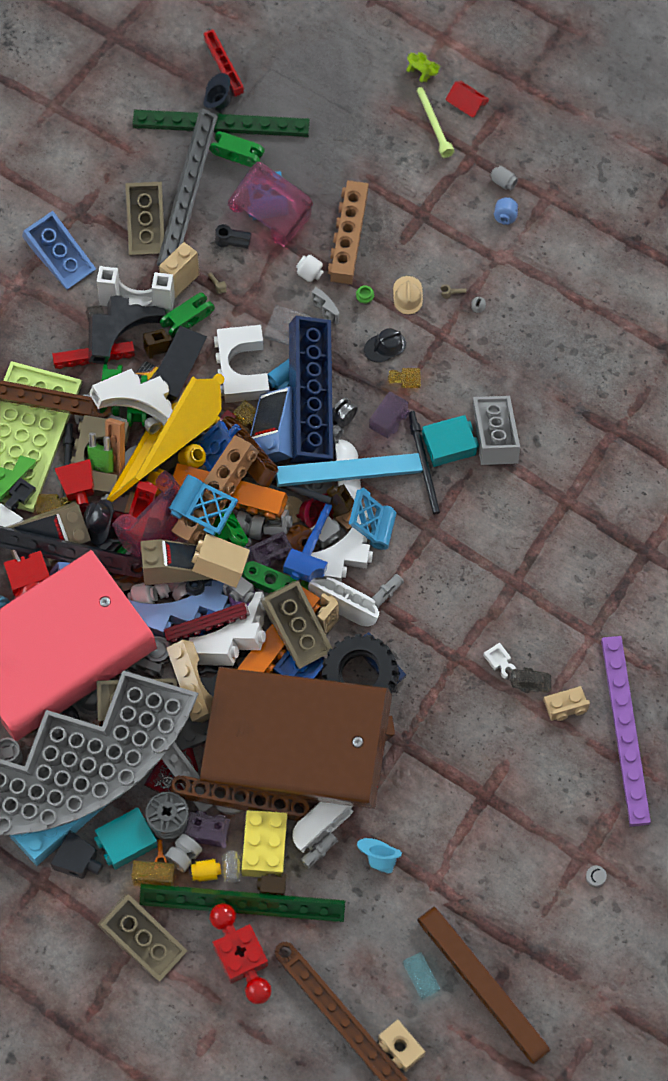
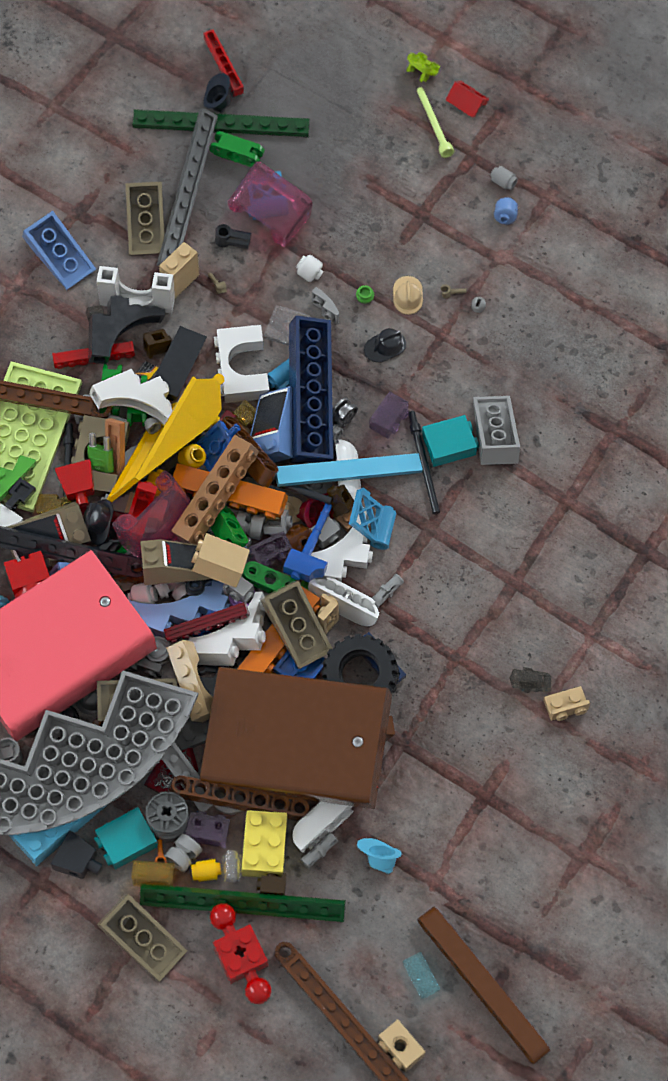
green piece [160,292,215,338] -> none
dark azure piece [169,475,238,536] -> none
medium nougat brick [328,180,369,285] -> none
clear yellow plate [388,368,421,388] -> none
white plate [483,643,516,680] -> none
light grey tile [586,866,607,887] -> none
medium lavender plate [601,636,651,827] -> none

